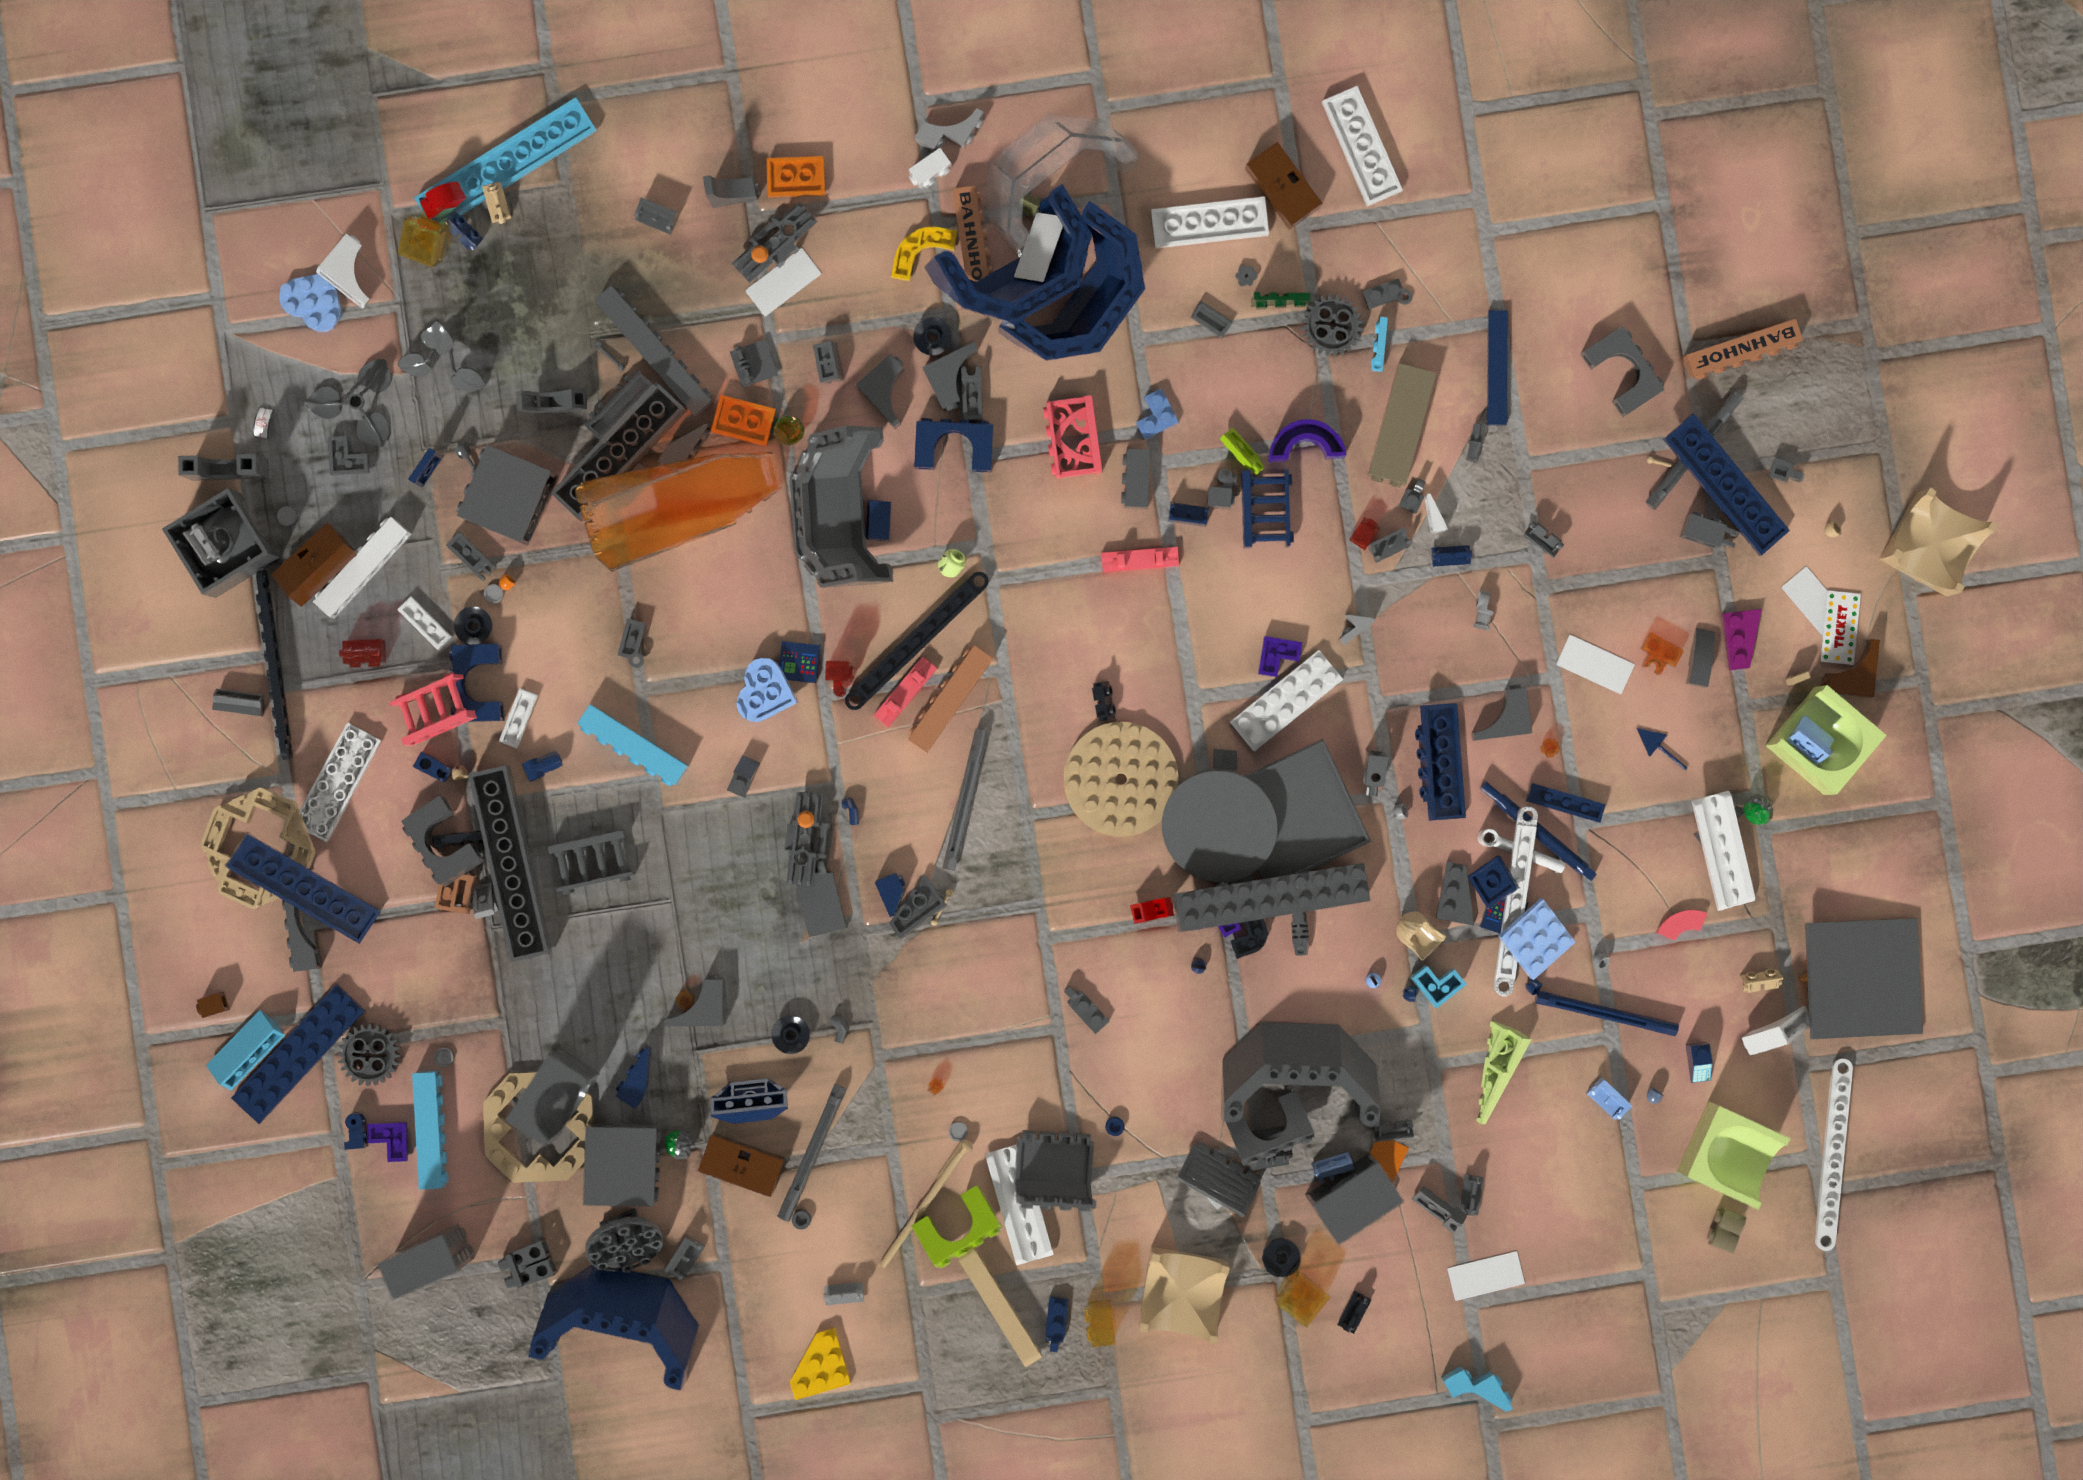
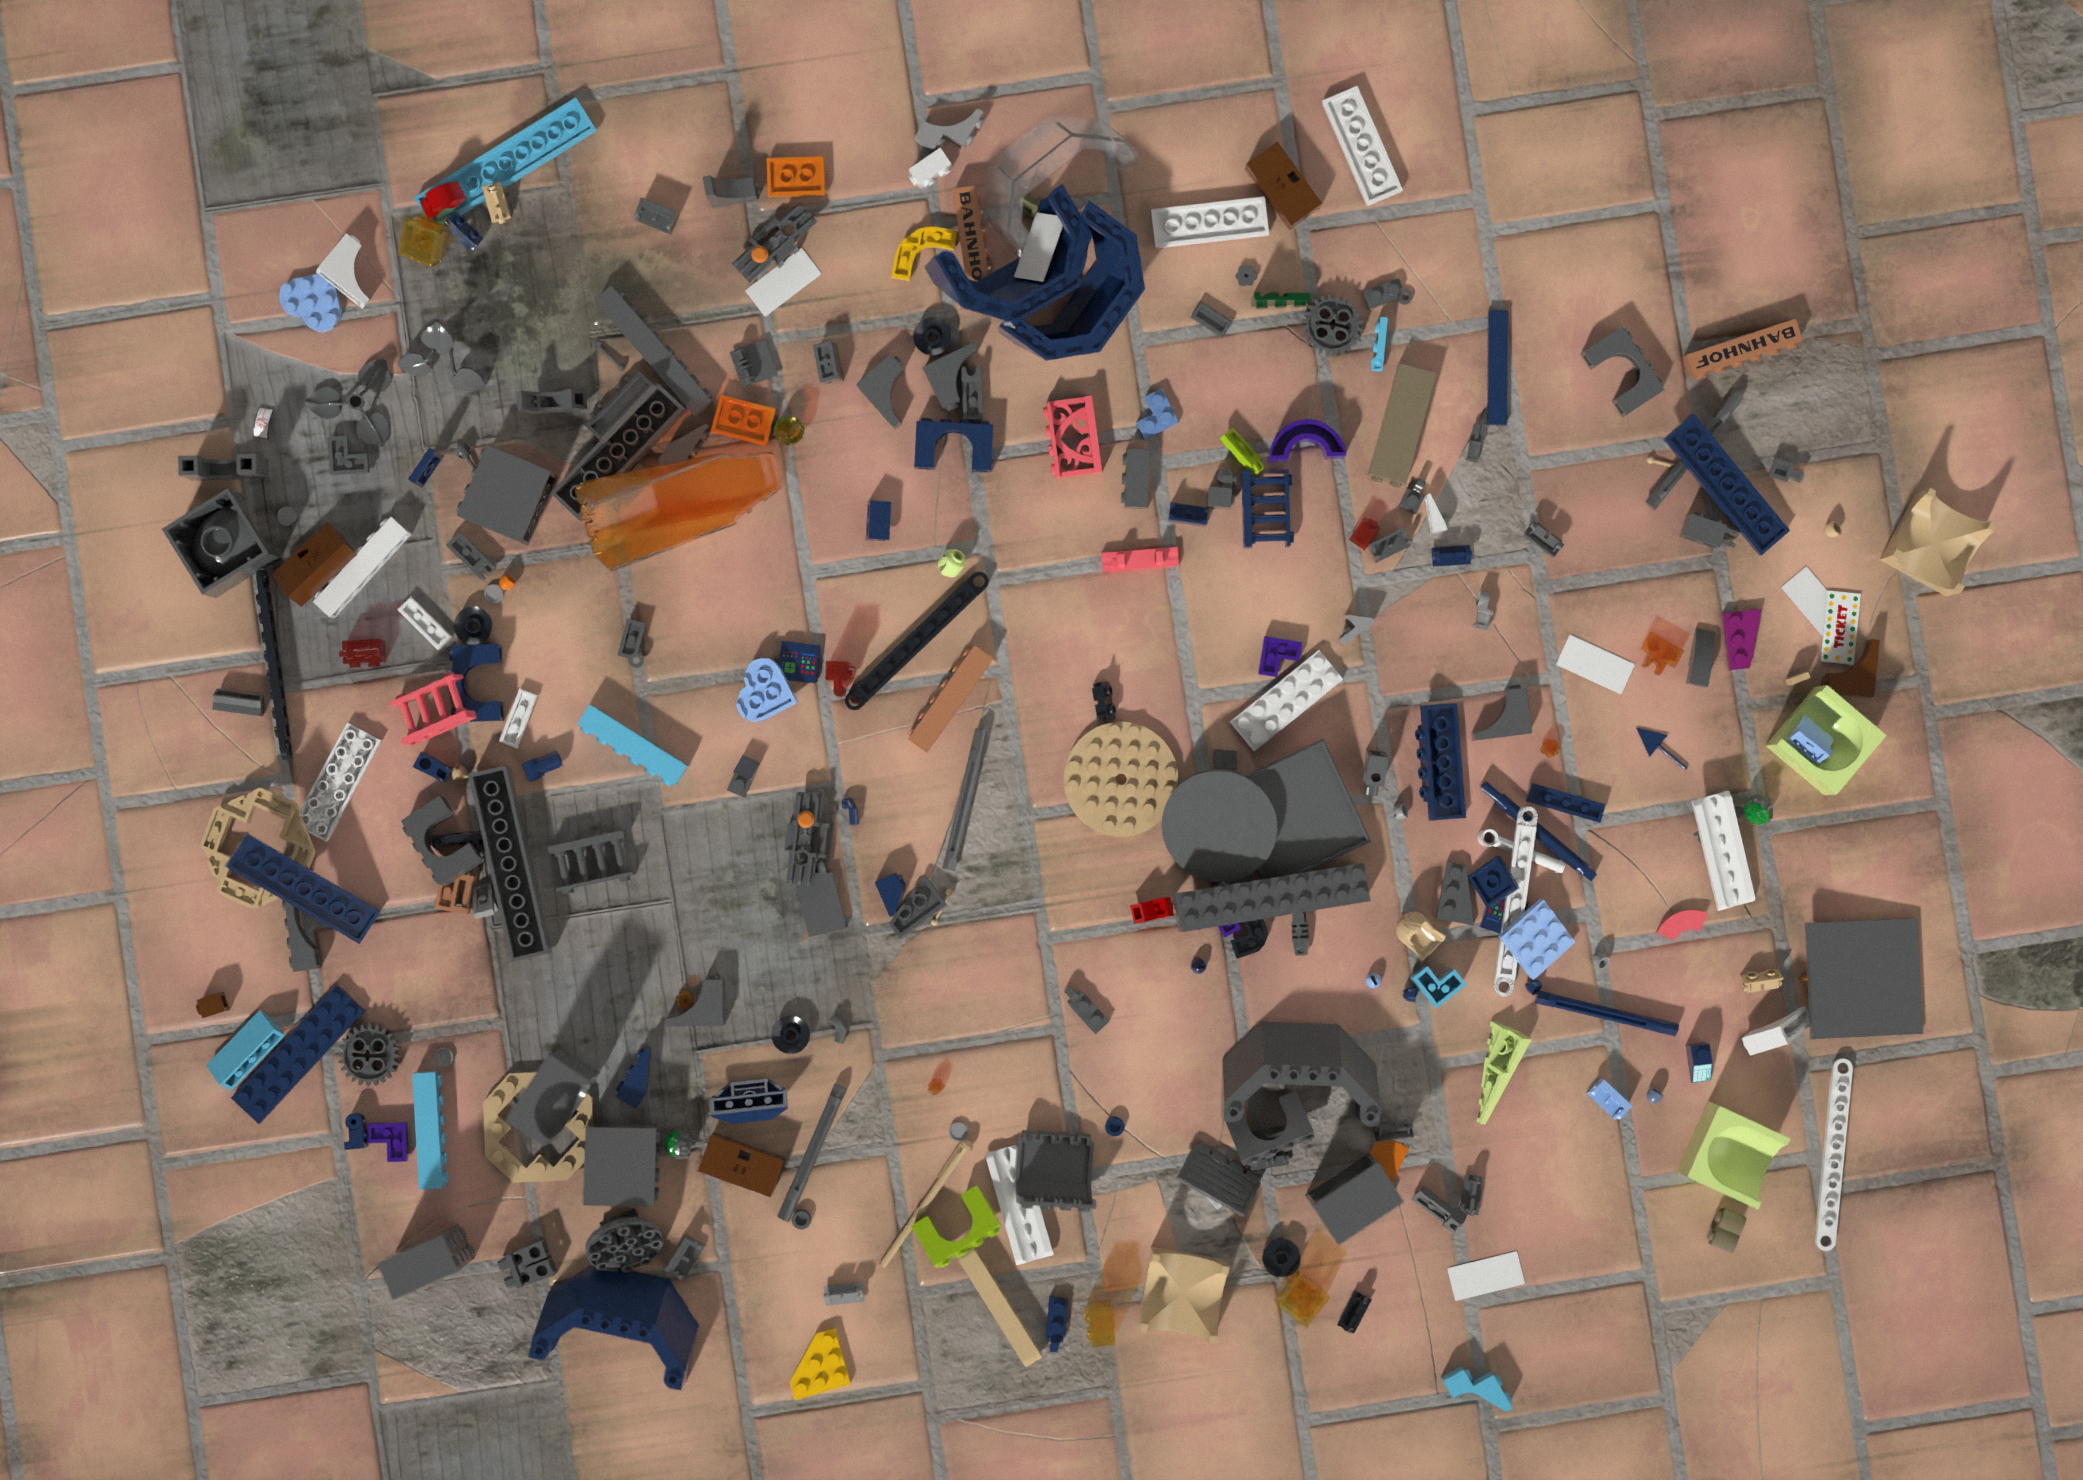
light grey hinge [183,523,221,565] -> none
dark grey windscreen [790,426,893,588] -> none
coral hinge [874,657,937,728] -> none
light blue plate [1312,1152,1354,1183] -> none

